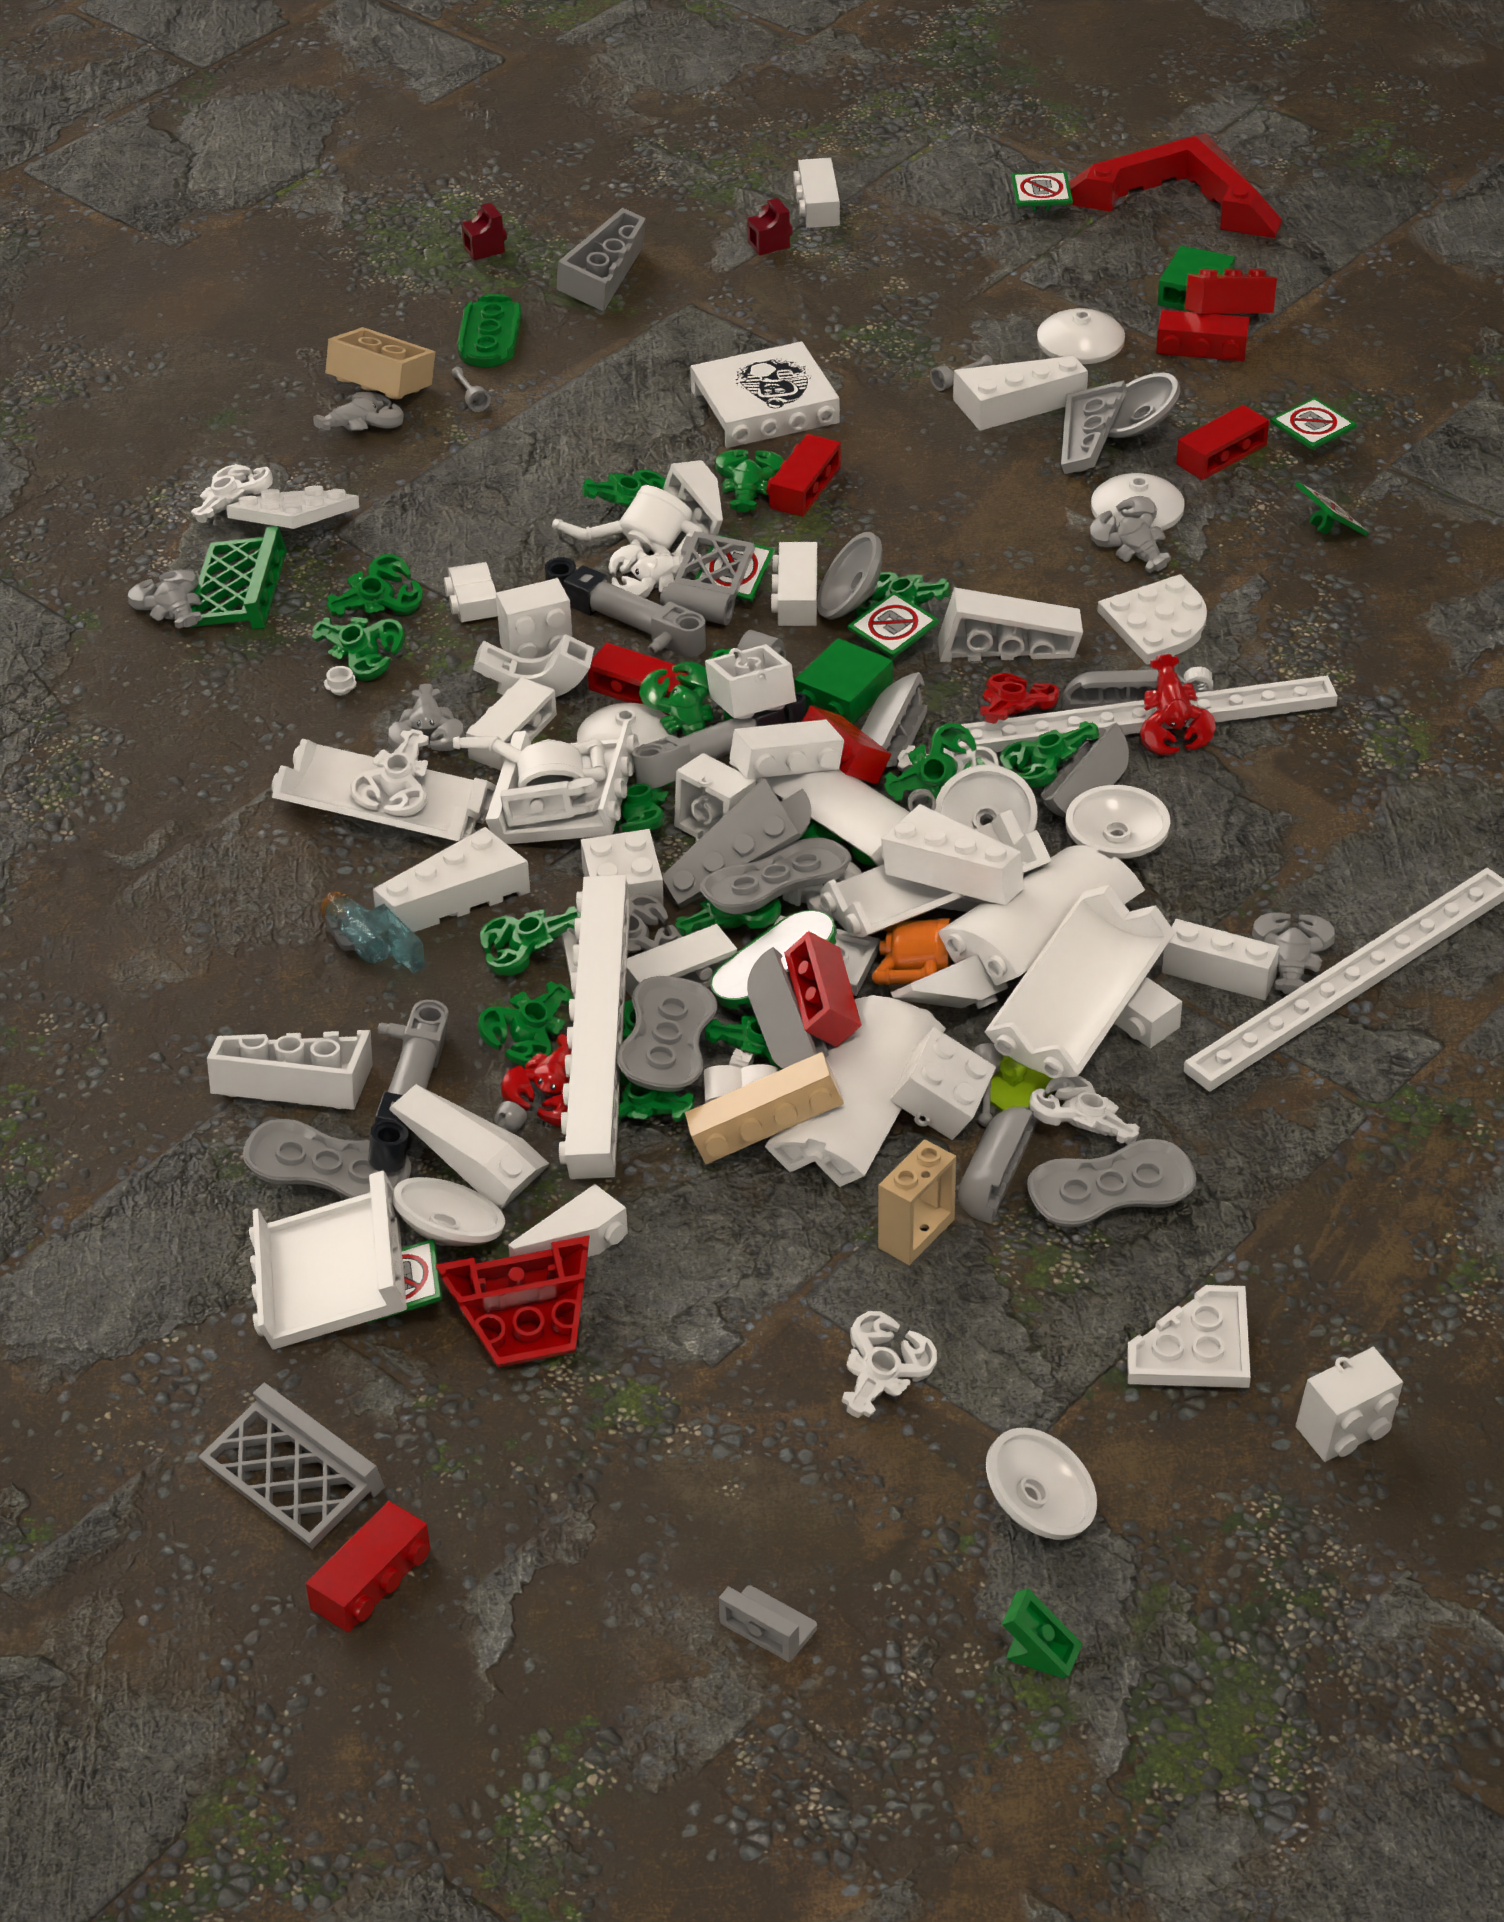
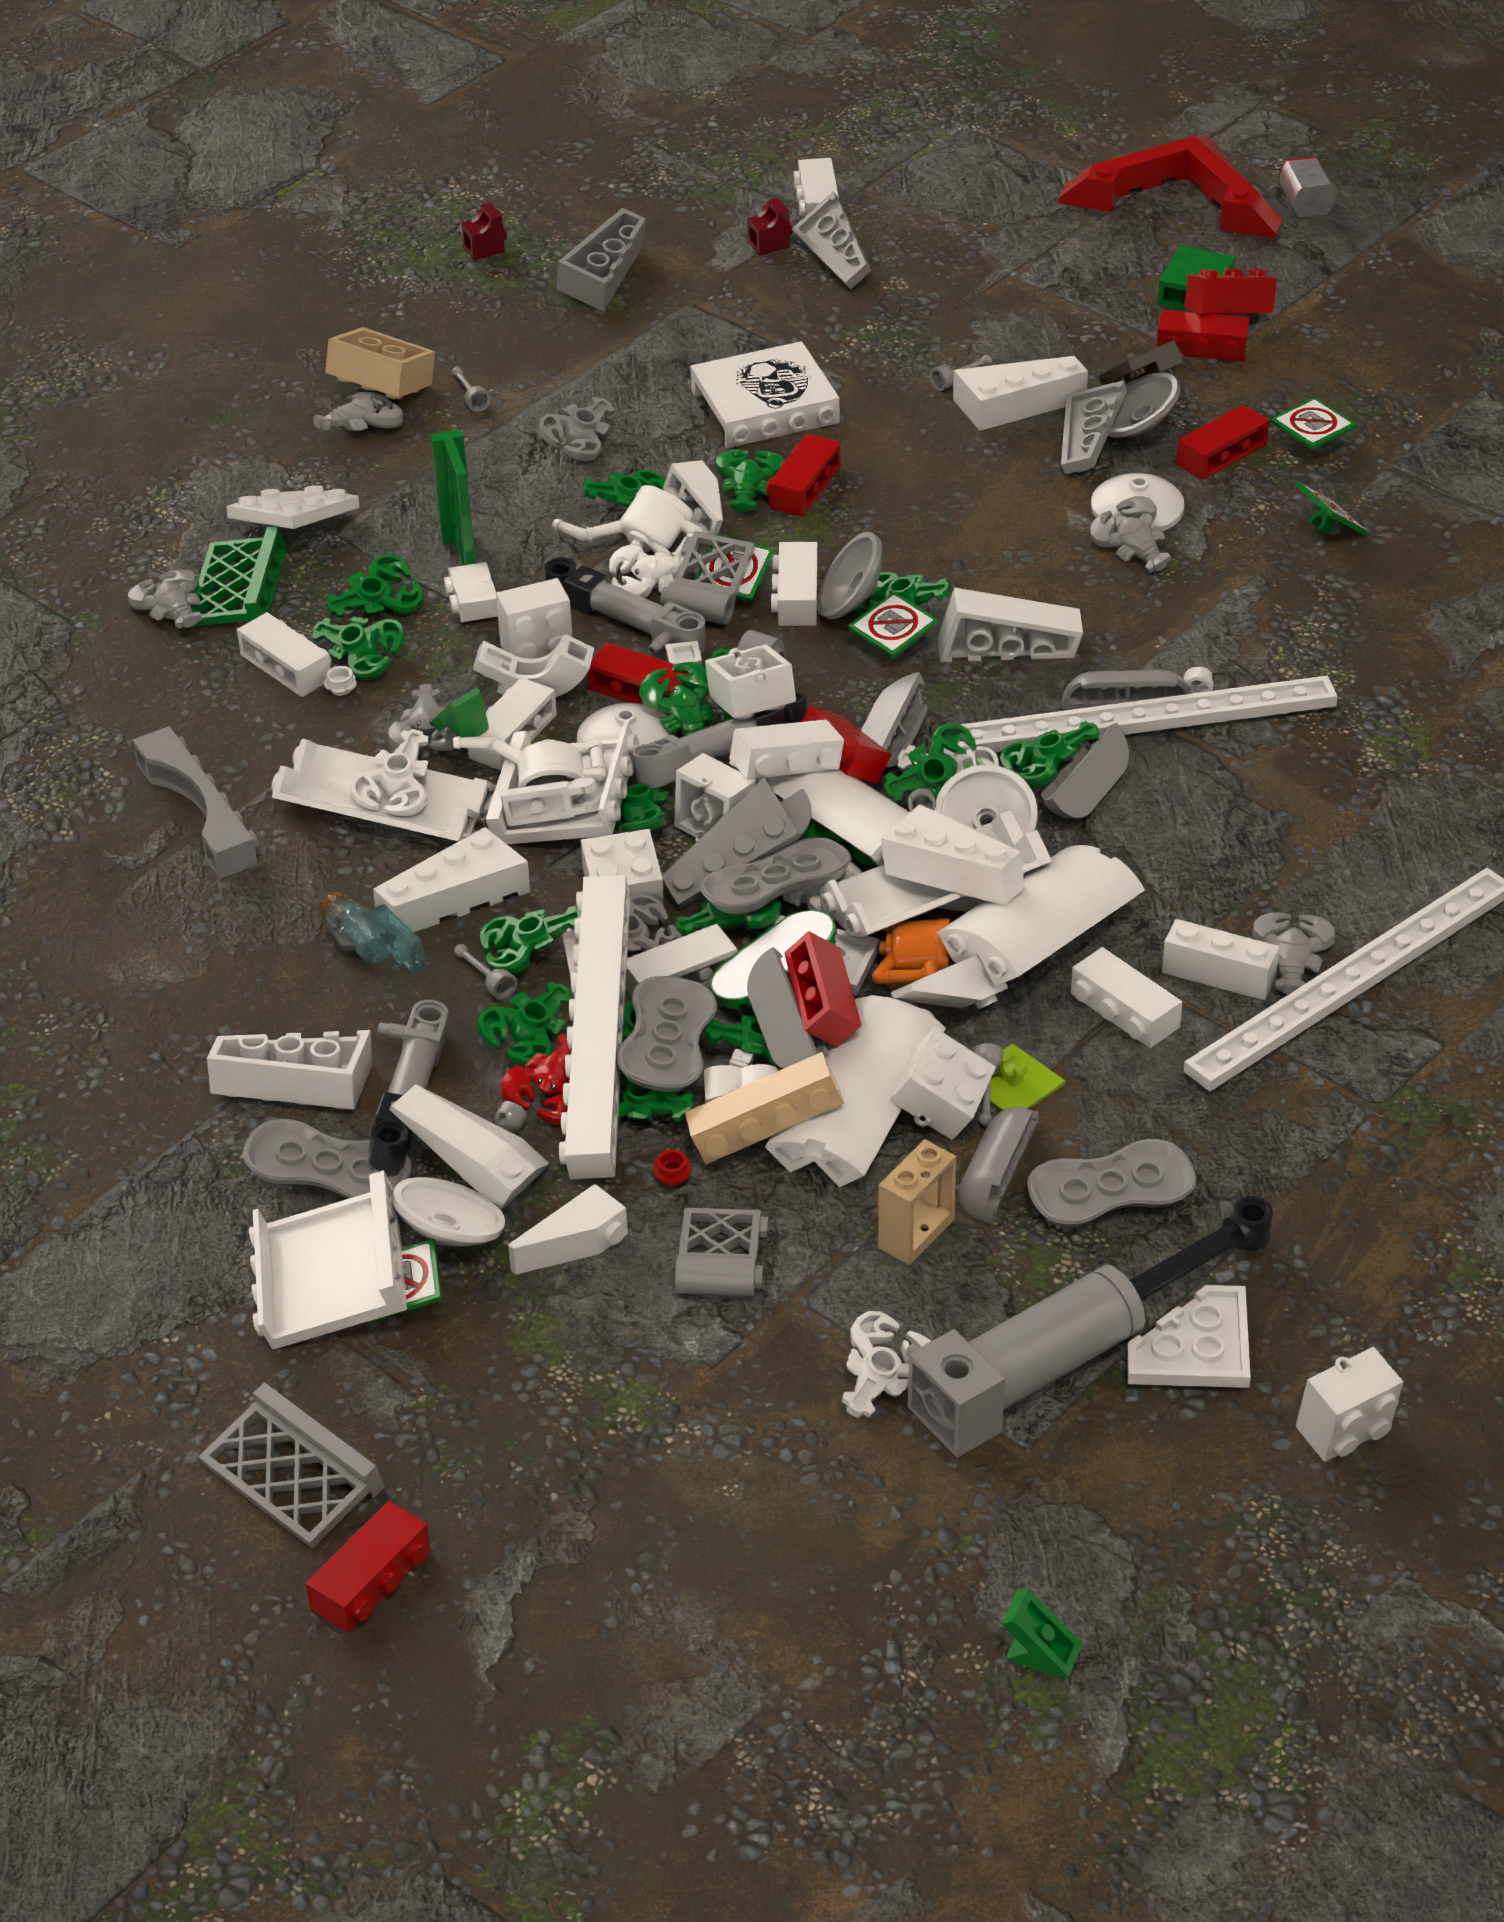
white animal [191,464,273,523] -> none
red wedge [435,1235,590,1368] -> none
green tile [457,294,522,367] -> none
light grey panel [719,1585,817,1663] -> none
green brick [794,638,893,724] -> none
red animal [980,673,1060,724] -> none
white cylinder [985,885,1175,1078] -> none
white dish [986,1428,1097,1540] -> none
piece [1011,171,1073,211] -> none
white animal [1029,1076,1140,1145] -> none
white dish [1037,308,1125,364] -> none
white dish [1066,785,1170,859] -> none
white plate [1097,574,1207,665] -> none
red animal [1140,654,1216,755] -> none
none -> light grey arch [133,726,259,879]
none -> white brick [237,612,332,697]
none -> green fence [430,429,475,566]
none -> green slope [431,687,489,738]
none -> light grey hinge [454,944,517,1000]
none -> light grey animal [538,396,615,461]
none -> red plate [653,1150,691,1185]
none -> white plate [665,641,702,665]
none -> light grey piece [675,1208,768,1296]
none -> light grey wing [792,191,872,290]
none -> light grey piece [906,1196,1273,1458]
none -> dark brown plate [1099,340,1184,385]
none -> flat silver piece [1279,157,1335,218]

